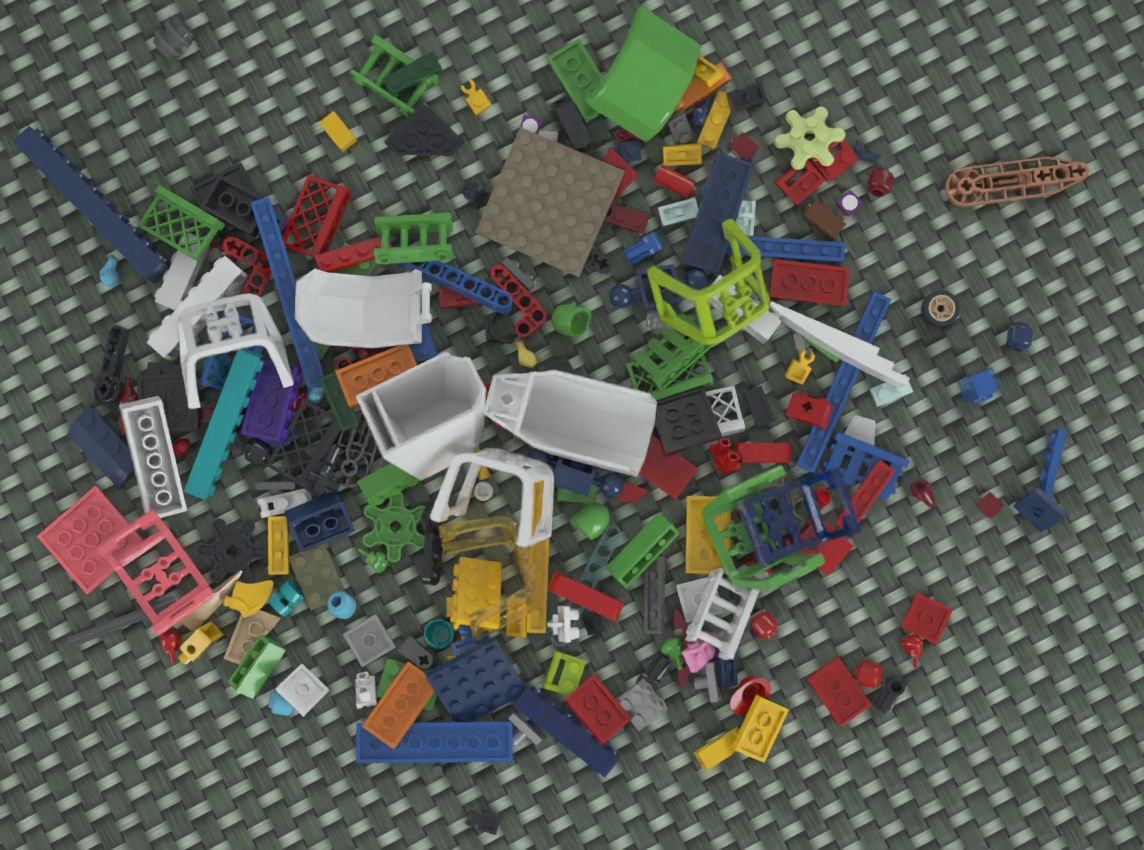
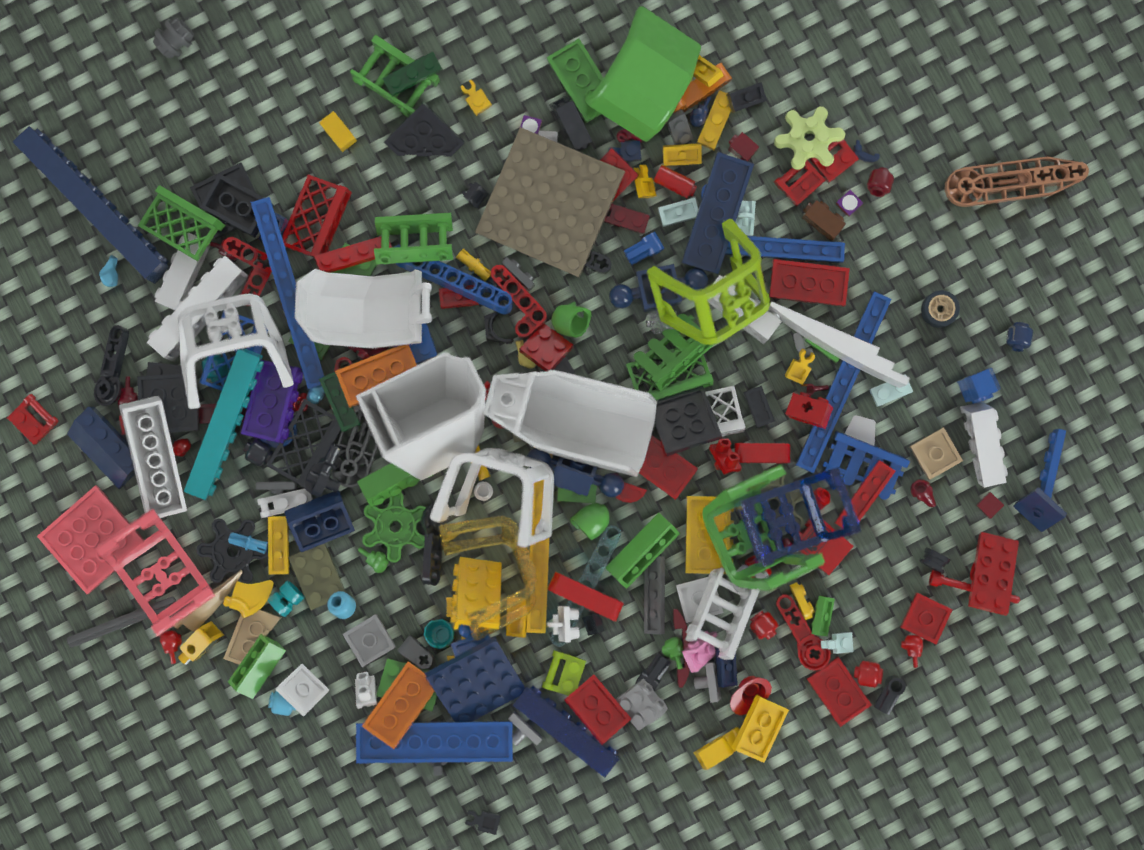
none -> red plate [7,394,59,445]
none -> dark azure axle [228,532,268,554]
none -> yellow pin [456,248,491,282]
none -> red plate [519,323,573,372]
none -> yellow plate [633,165,656,198]
none -> red beam [776,595,831,671]
none -> yellow plate [789,582,814,621]
none -> dark red hand [801,384,829,395]
none -> bright green plate [812,596,835,637]
none -> light aqua plate [821,632,853,654]
none -> tan plate [909,428,963,480]
none -> black wheel [919,547,951,574]
none -> red piece [929,570,1020,604]
none -> white wedge [960,402,1008,488]
none -> red plate [968,532,1019,616]

